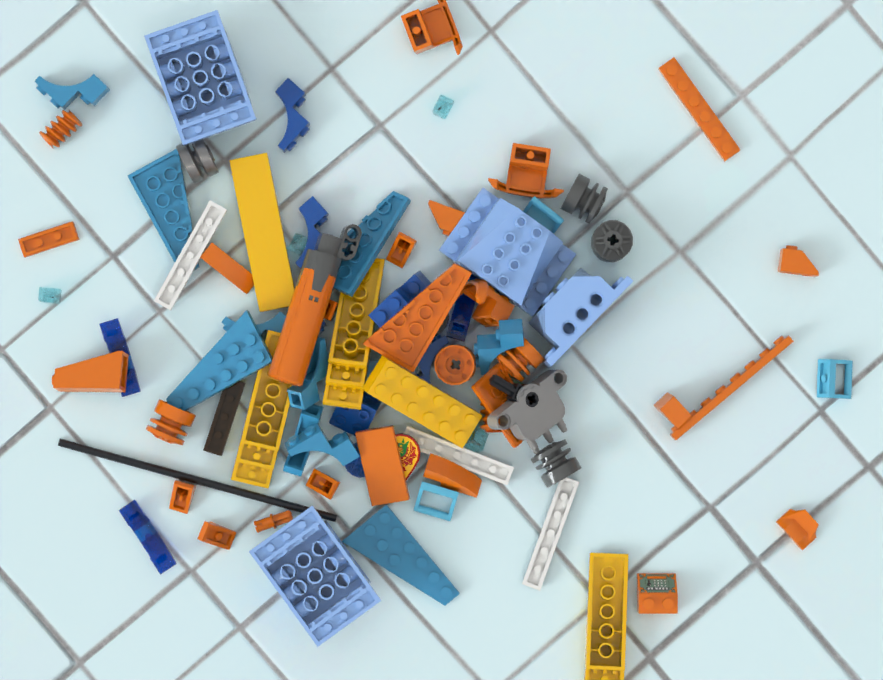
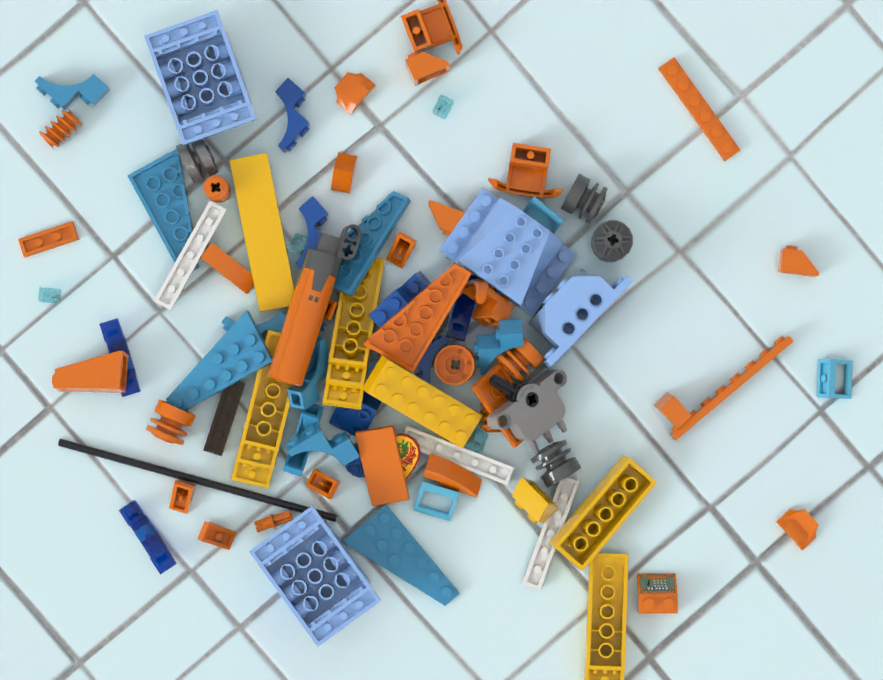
none -> orange piece [203,175,231,203]
none -> orange slope [331,152,357,194]
none -> orange slope [334,72,376,114]
none -> orange slope [405,51,450,86]
none -> yellow slope [512,477,559,524]
none -> yellow brick [549,455,657,571]

